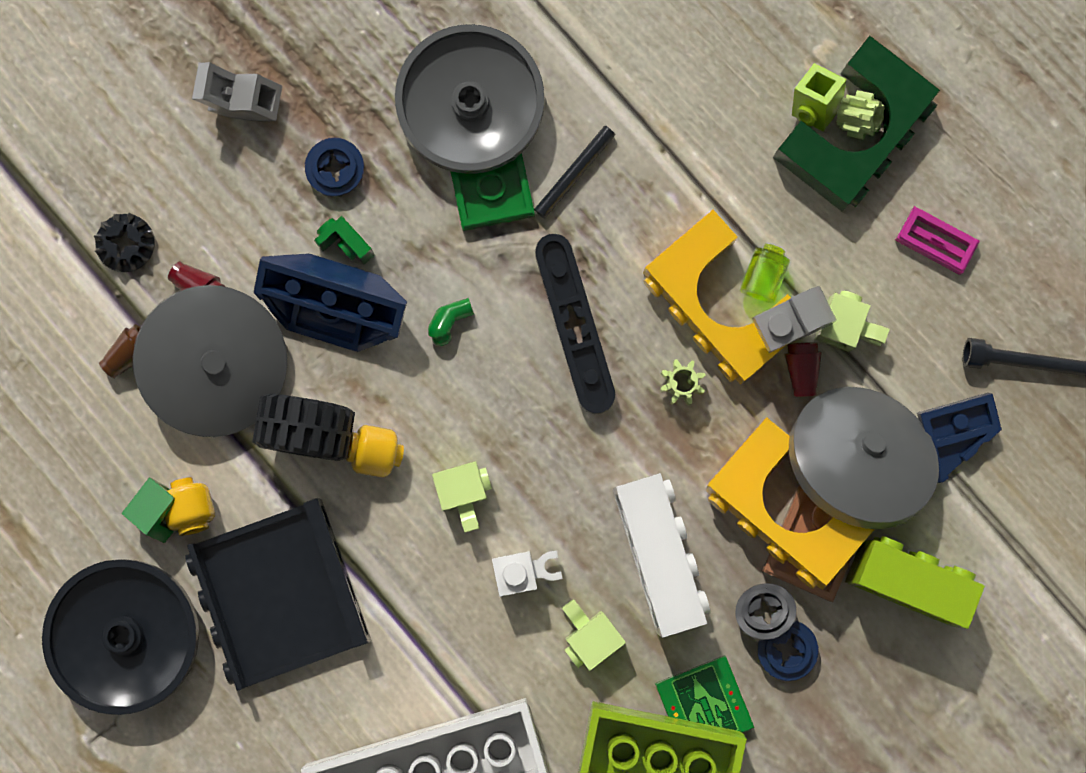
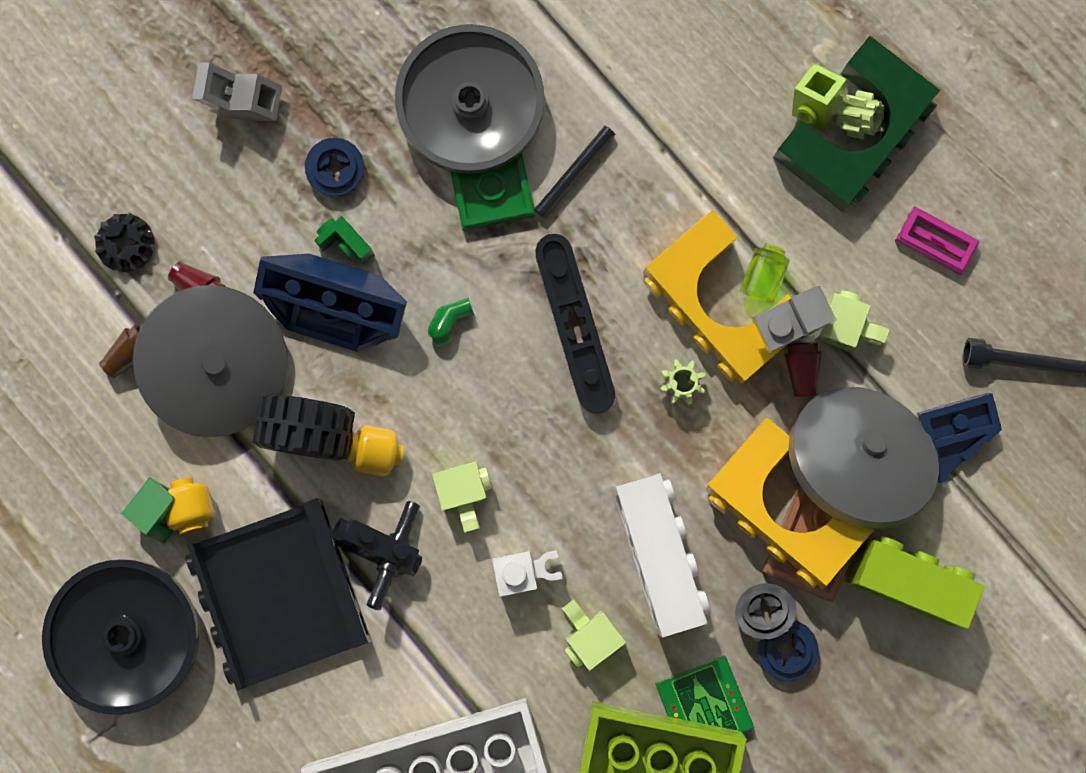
none -> black piece [331,501,423,611]

